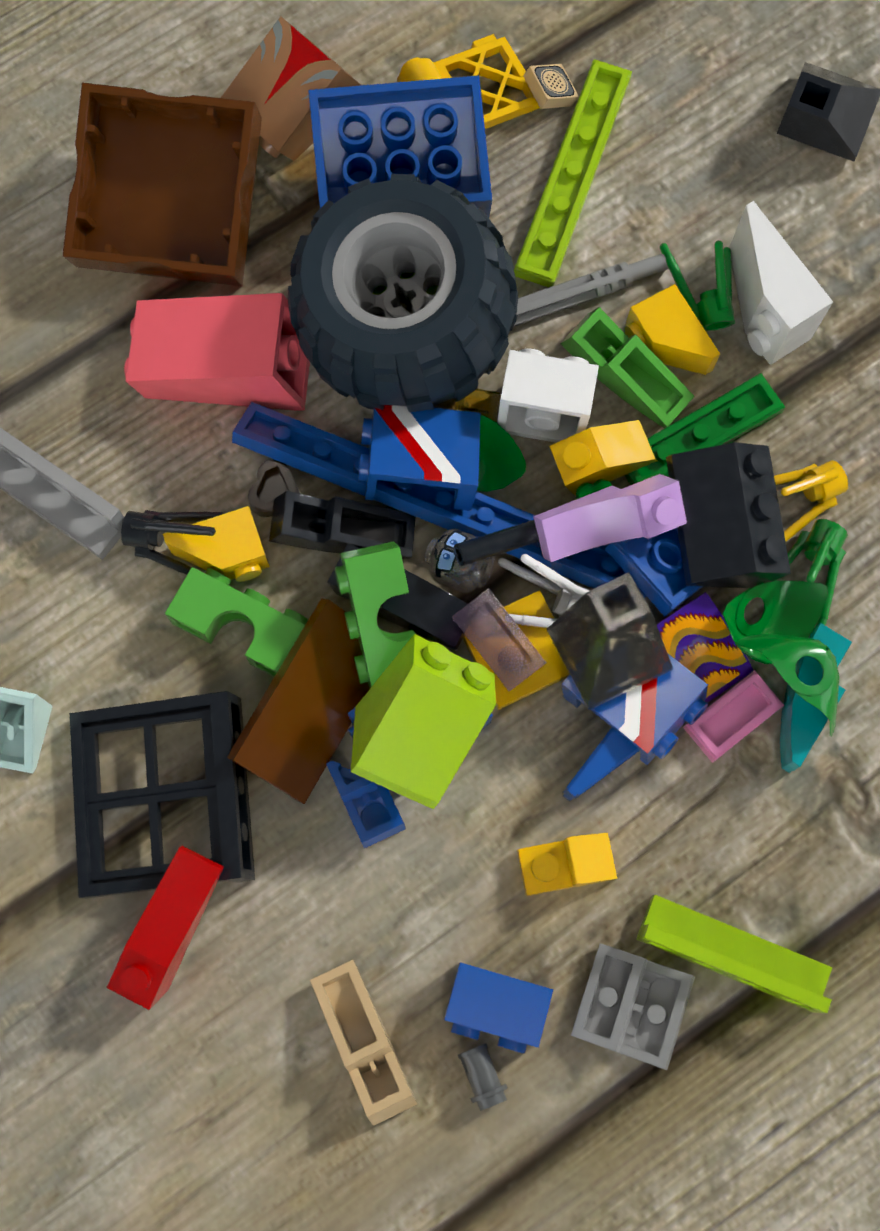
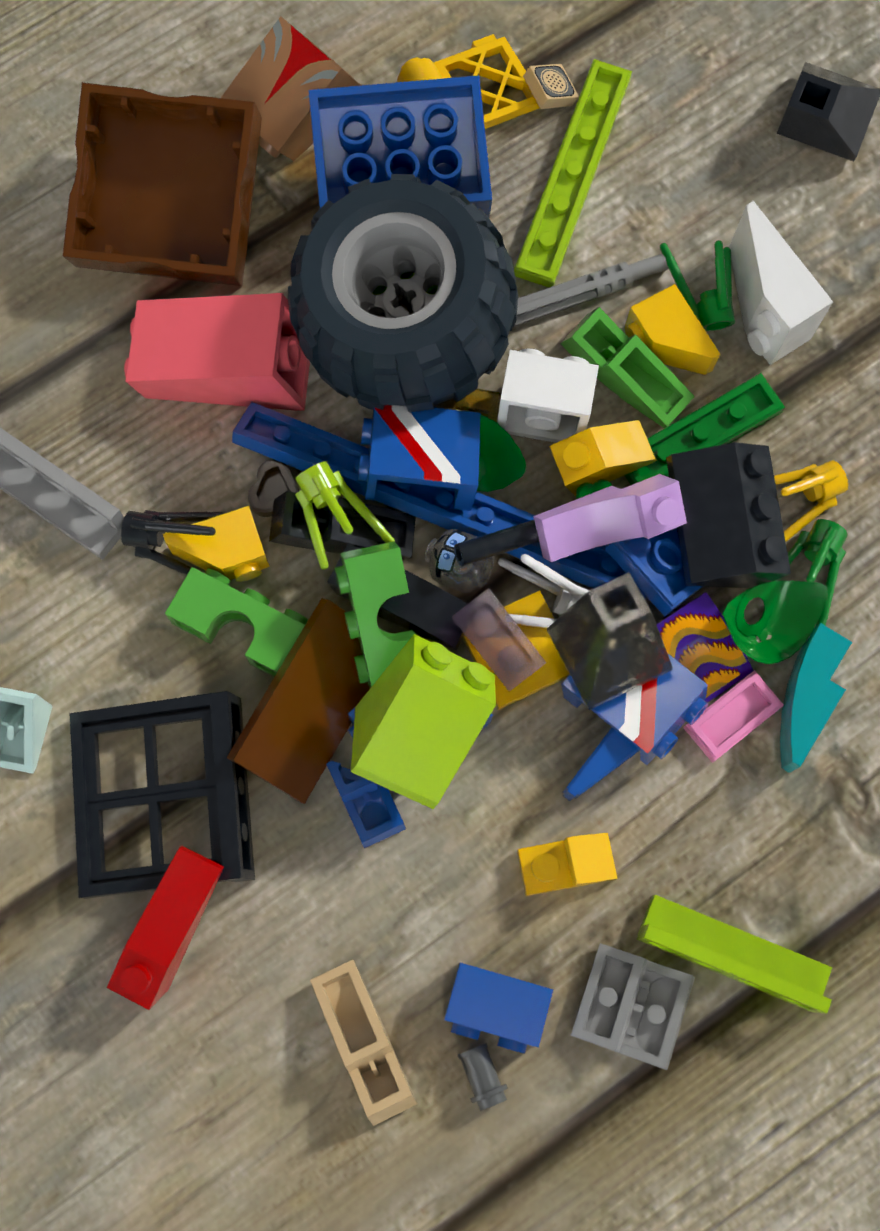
green piece [736,634,839,737] -> none
none -> lime plant [295,461,395,570]

